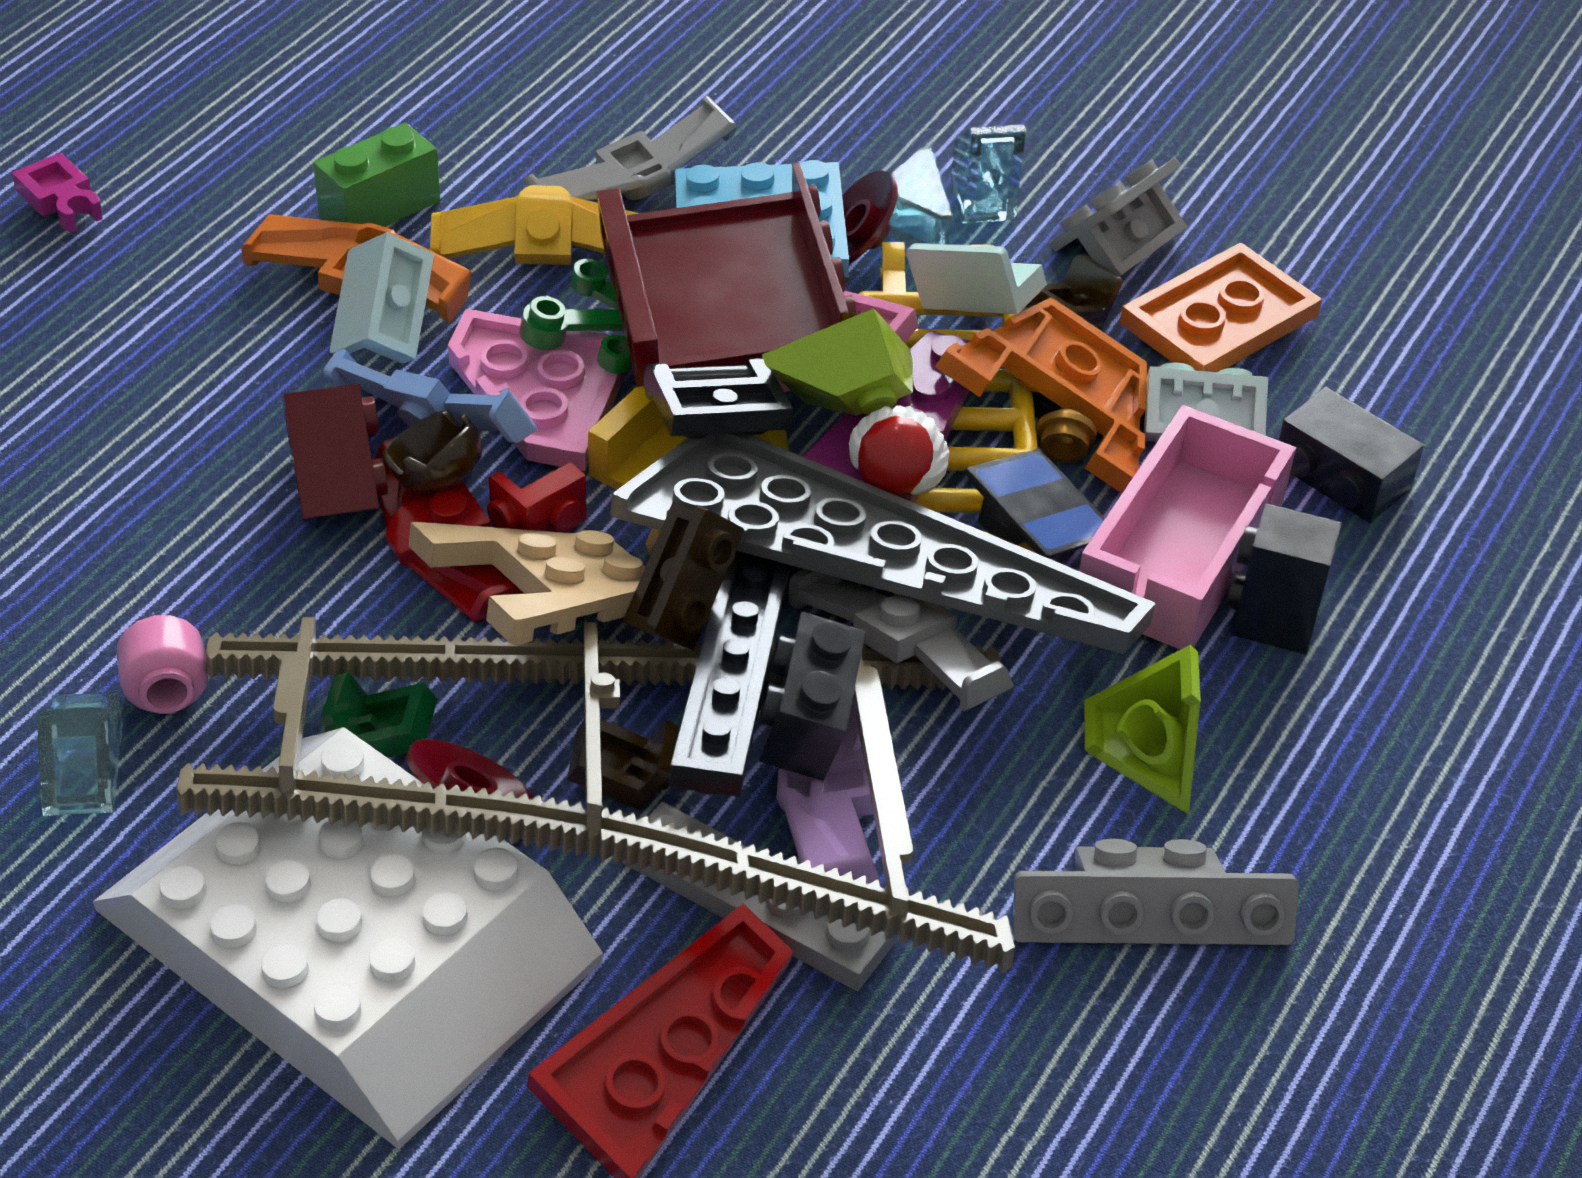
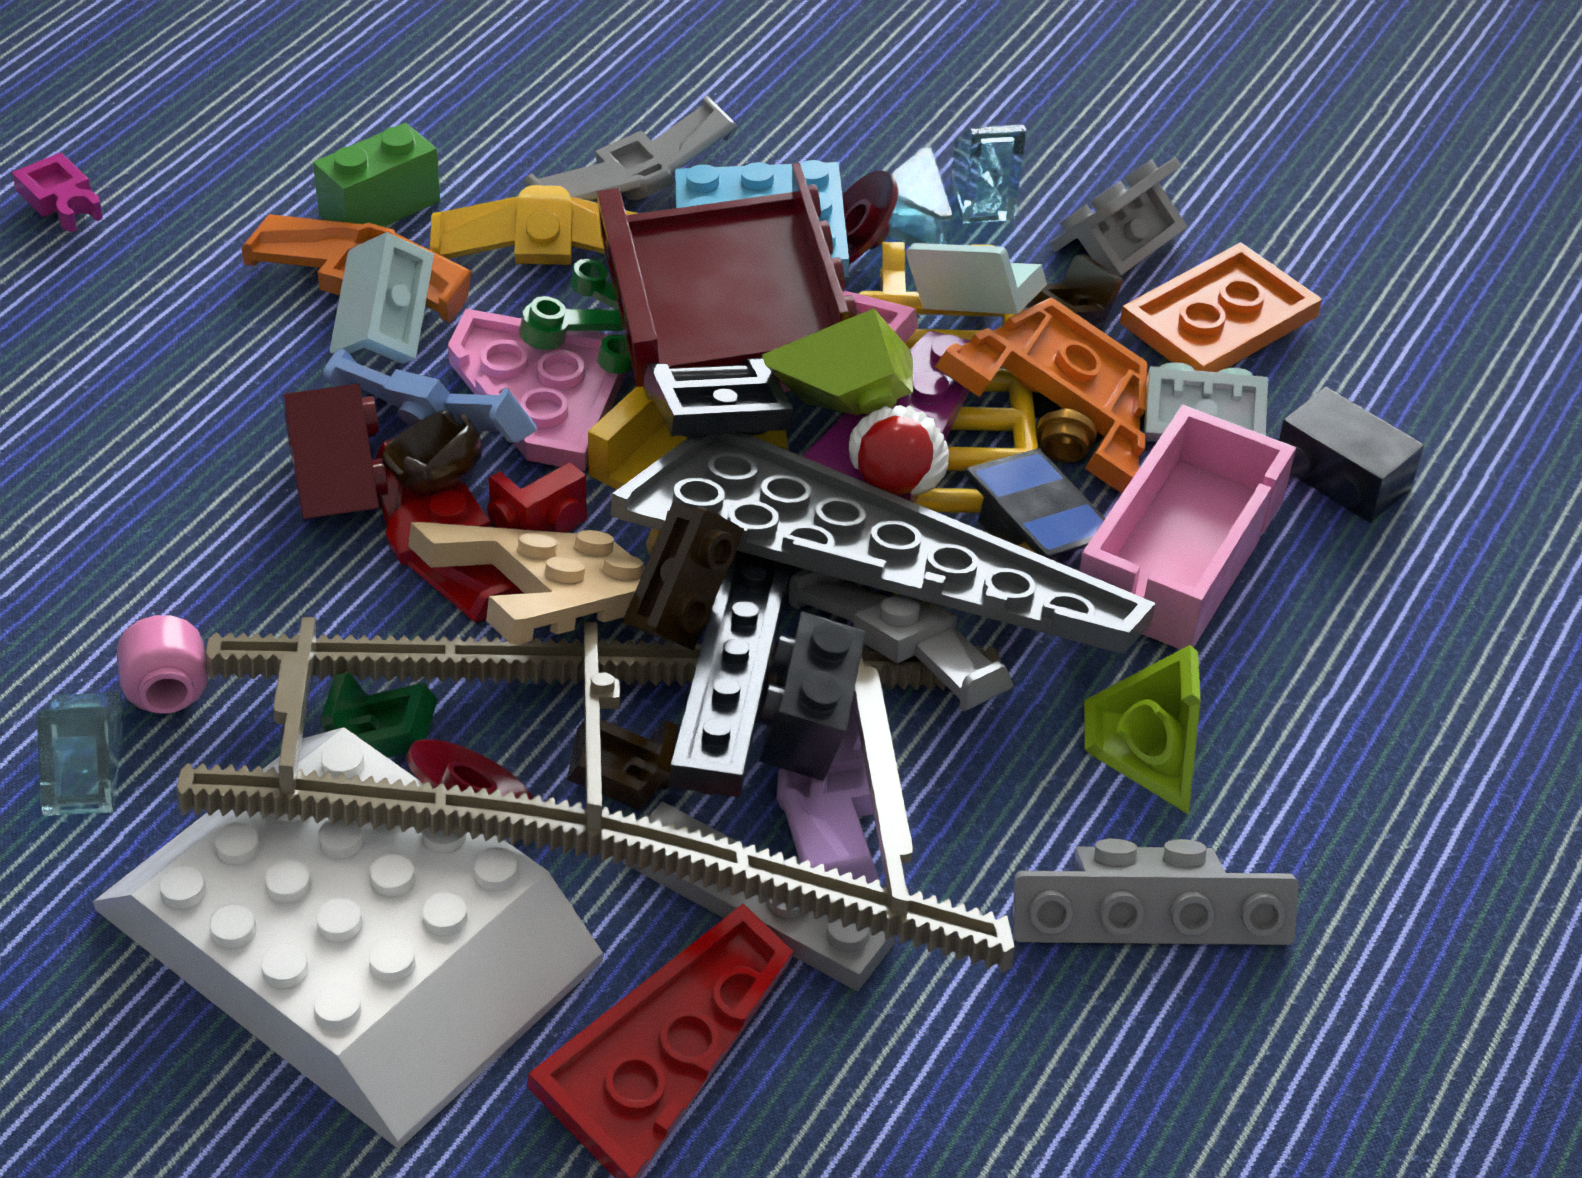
black brick [1226,503,1342,655] -> none

